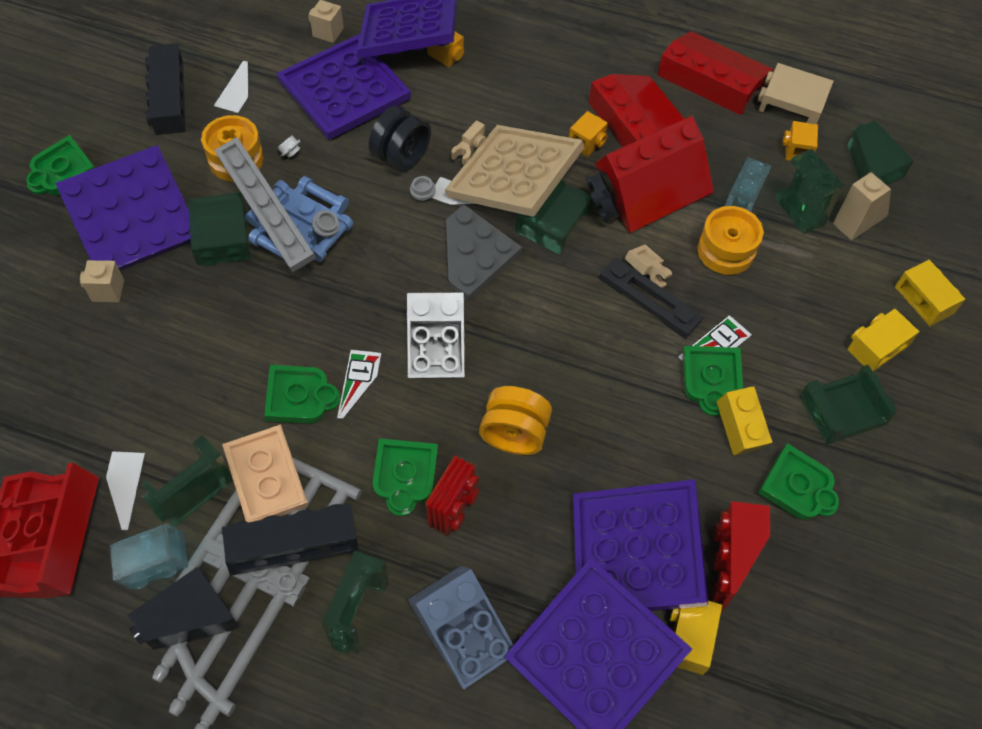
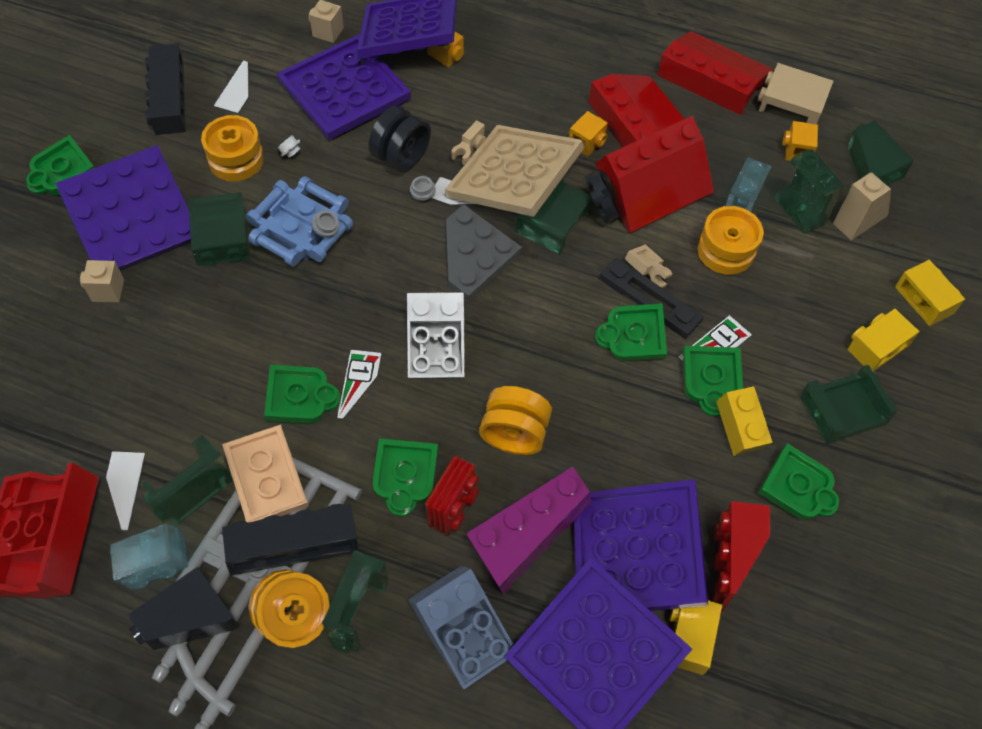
light grey plate [215,137,316,273] -> none
none -> light orange wheel [248,569,330,648]
none -> magenta wedge [466,467,591,595]
none -> green plate [595,304,667,361]

